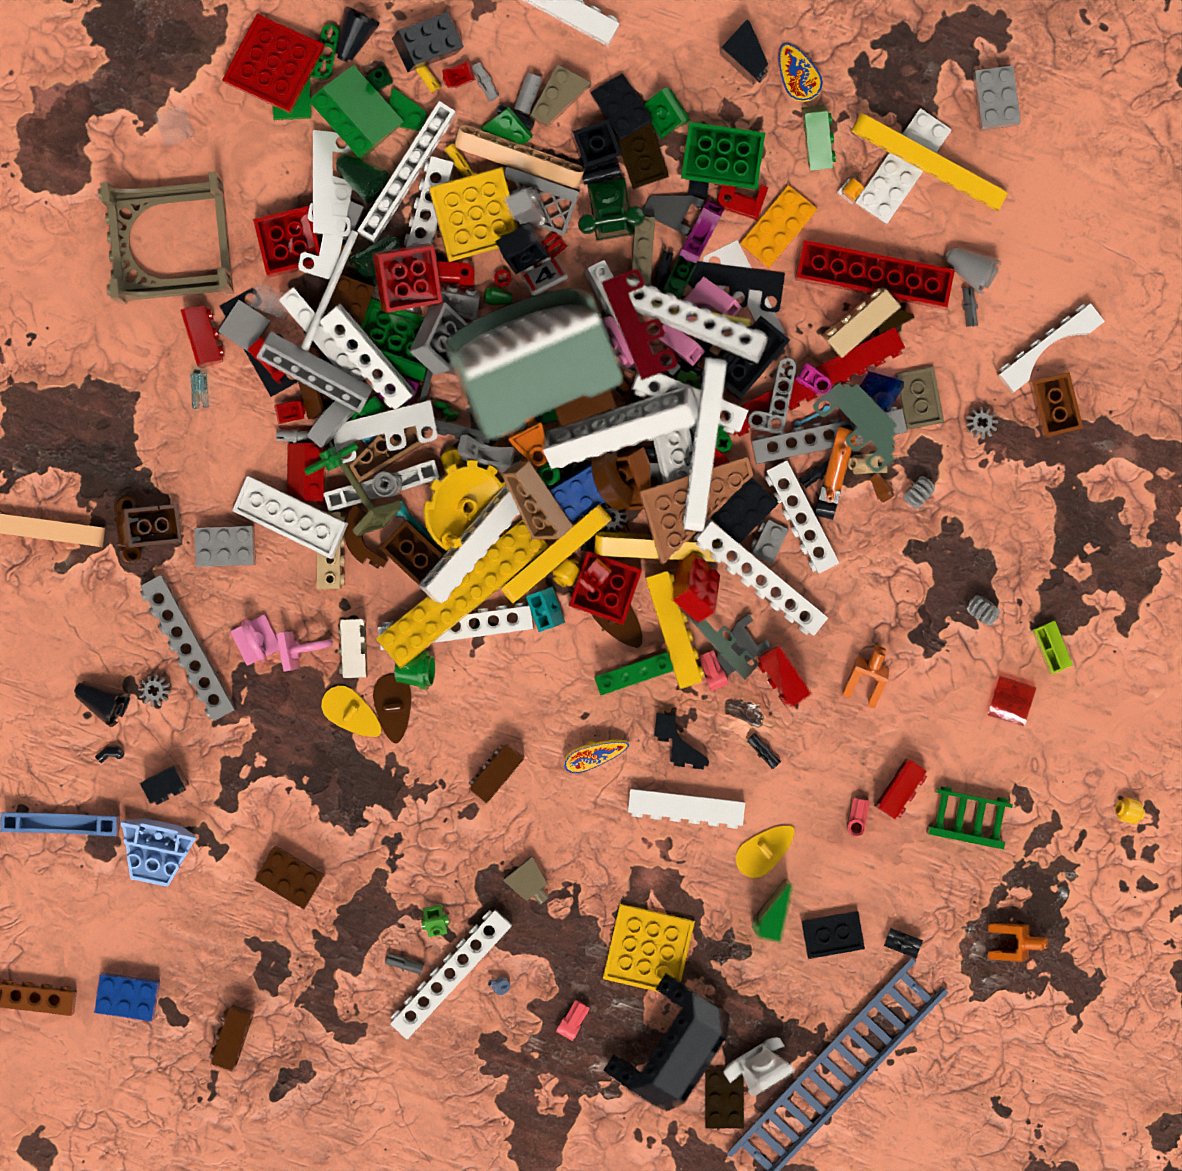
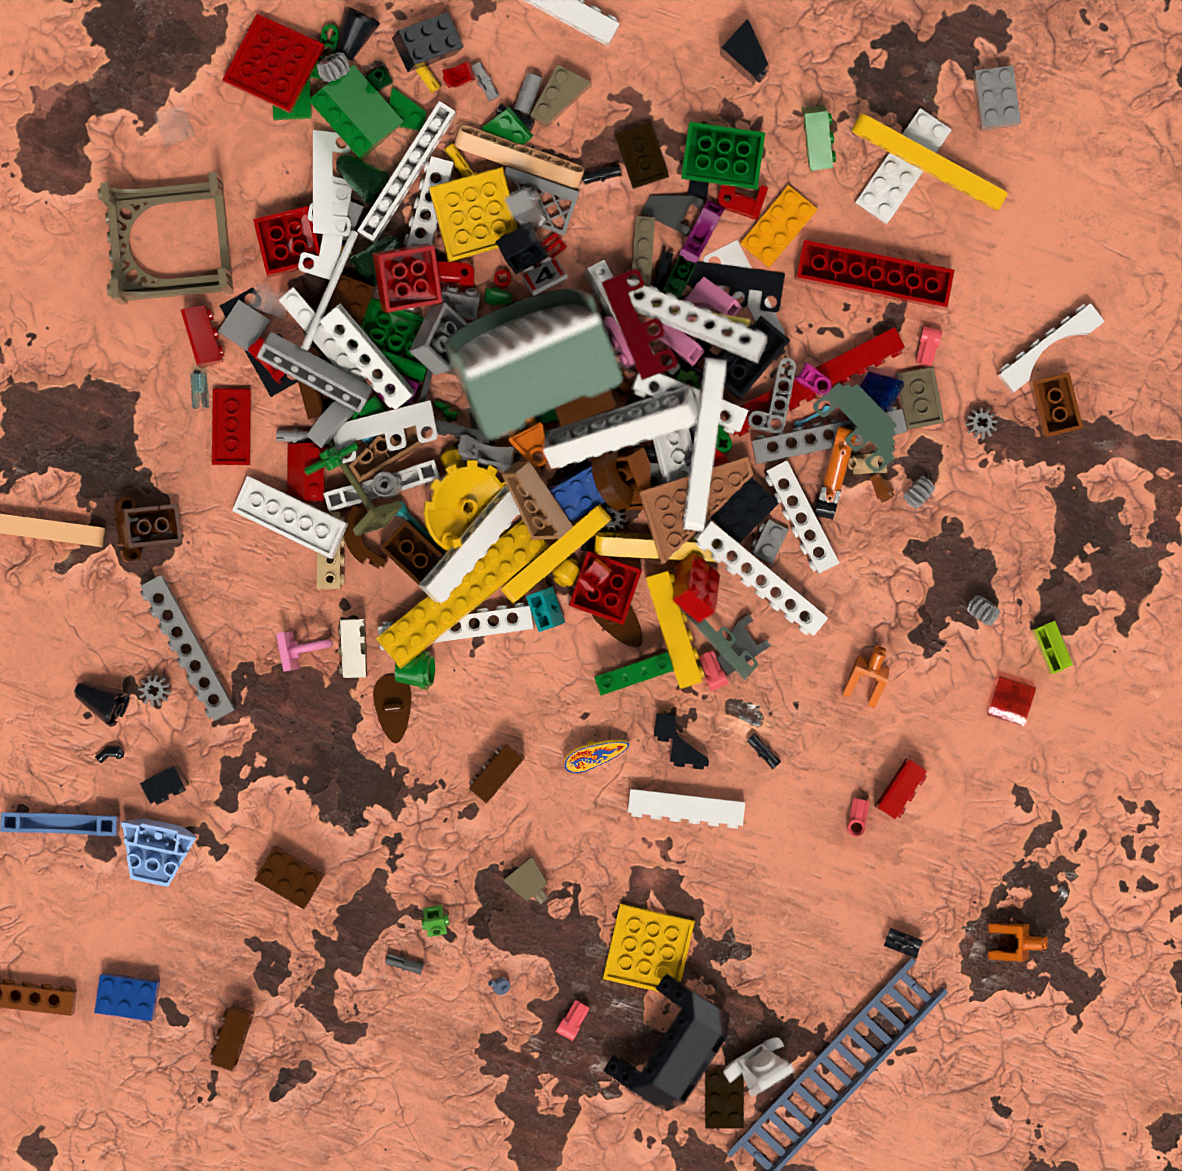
light grey brick [194,526,256,567] -> none
bright pink tile [230,614,279,666] -> none
red bracket [274,400,306,424] -> none
yellow shield [321,686,382,737] -> none
white brick [390,909,512,1039] -> none
green head [536,463,560,488] -> none
black brick [572,119,622,172] -> none
dark green piece [578,178,645,241] -> none
black plate [590,73,652,140] -> none
green bracket [644,87,691,139] -> none
yellow shield [736,826,795,878] -> none
green slope [752,879,793,942] -> none
red slope [758,646,812,707] -> none
shield [779,43,823,102] -> none
black pin [799,458,830,489] -> none
black plate [801,911,865,959] -> none
tan wedge [821,287,900,357] -> none
light orange leg [837,178,864,205] -> none
dark brown slope [877,309,915,335] -> none
green fence [926,786,1013,850] -> none
light grey cone [945,247,1001,295] -> none
dark grey pin [962,287,978,327] -> none
yellow head [1115,797,1145,825] -> none
none -> red tile [212,388,251,466]
none -> light grey gear [317,52,350,82]
none -> coral piece [915,326,943,367]

